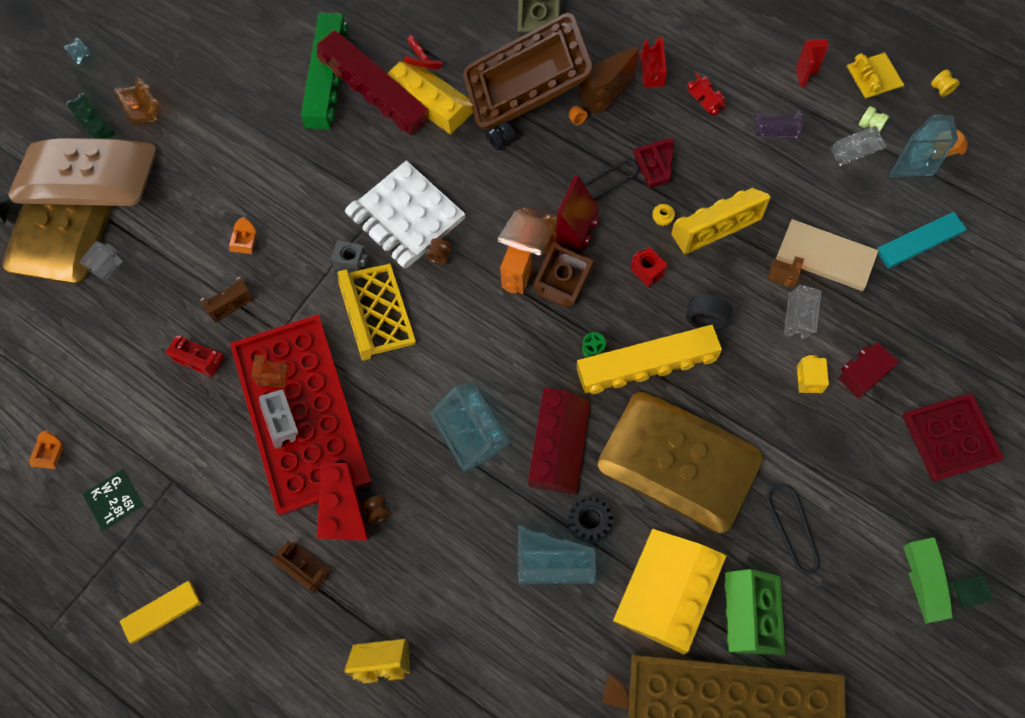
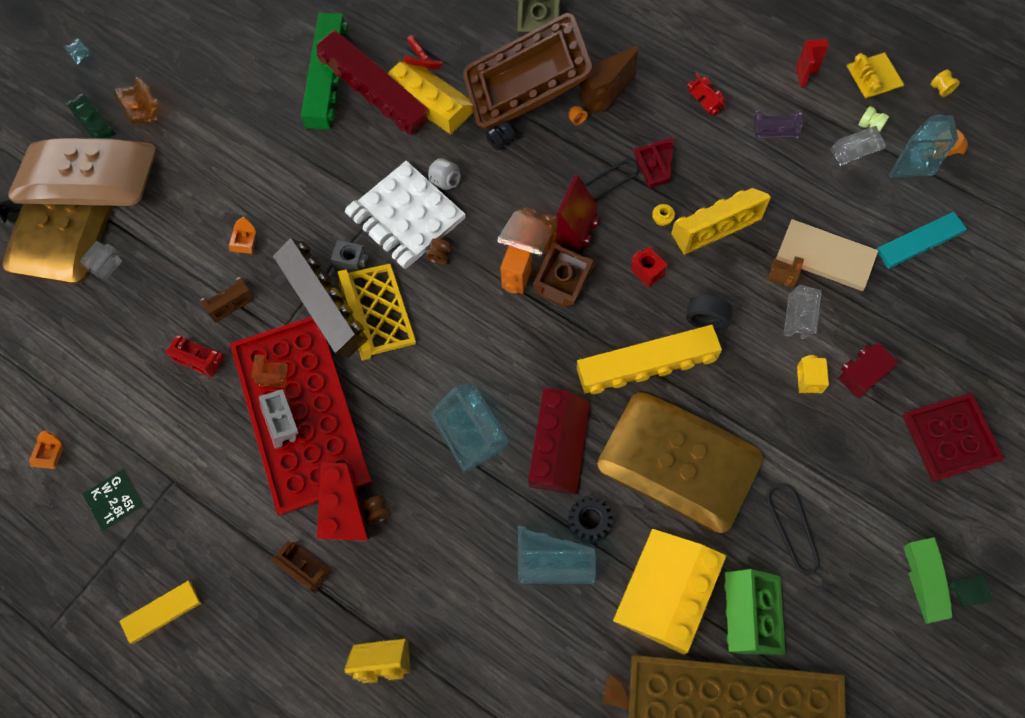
green wheel [582,332,606,358] -> none
red hinge [640,38,667,88] -> none
none -> brick [273,238,368,358]
none -> light grey head [428,158,461,190]

